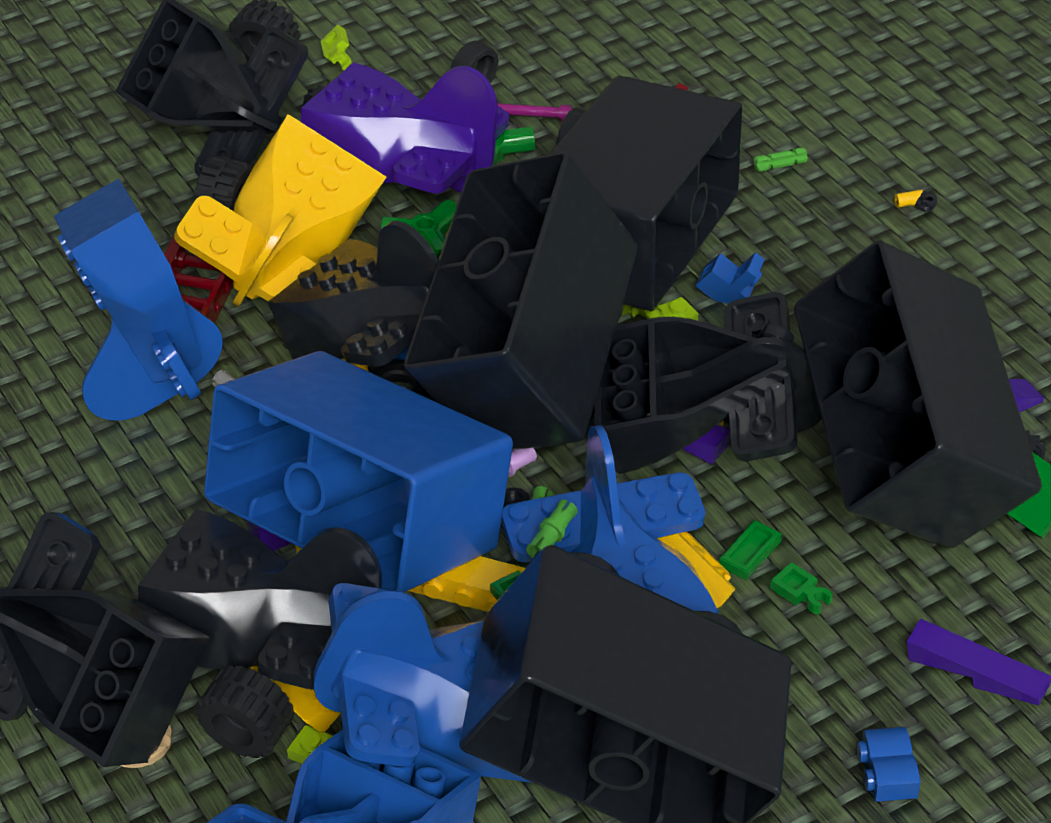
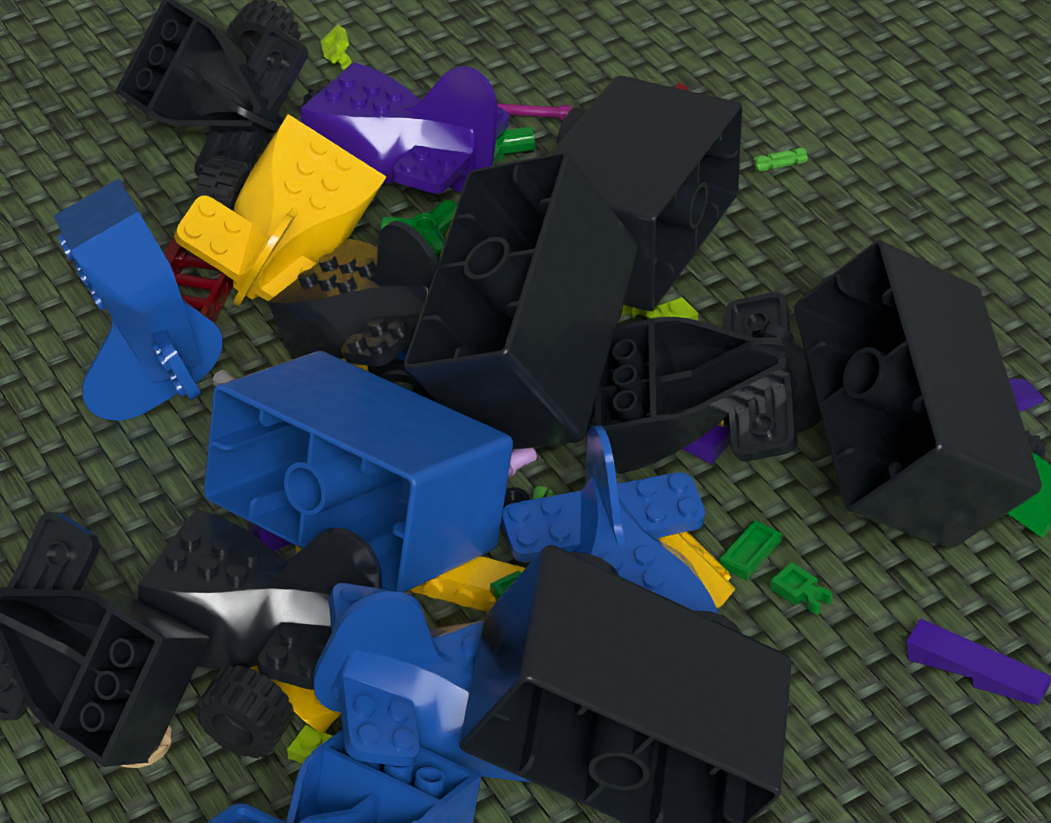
black tyre [451,41,499,83] -> none
bright green pin [526,499,578,558] -> none
blue brick [695,252,765,304] -> none
blue brick [856,727,920,802] -> none
arm [894,190,937,211] -> none

